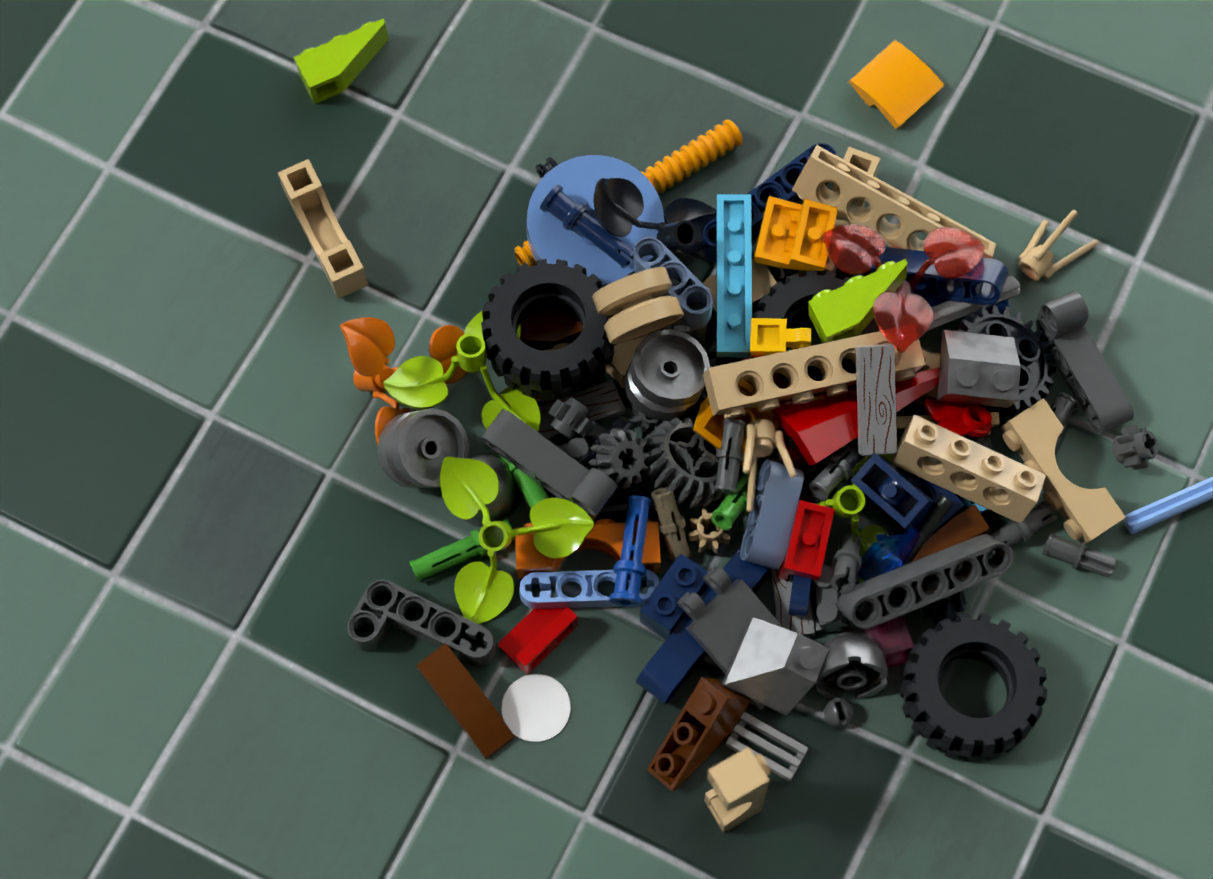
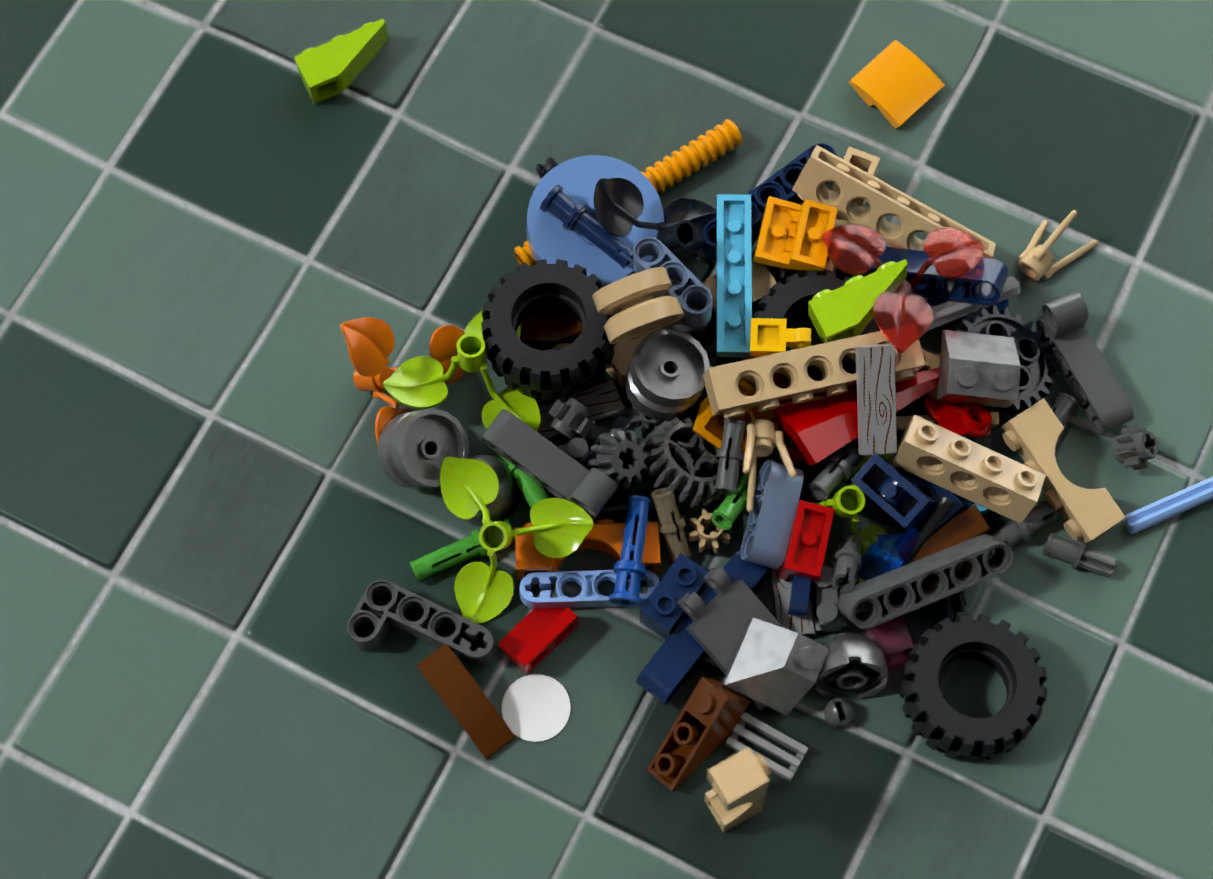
tan arch [278,159,369,299] -> none

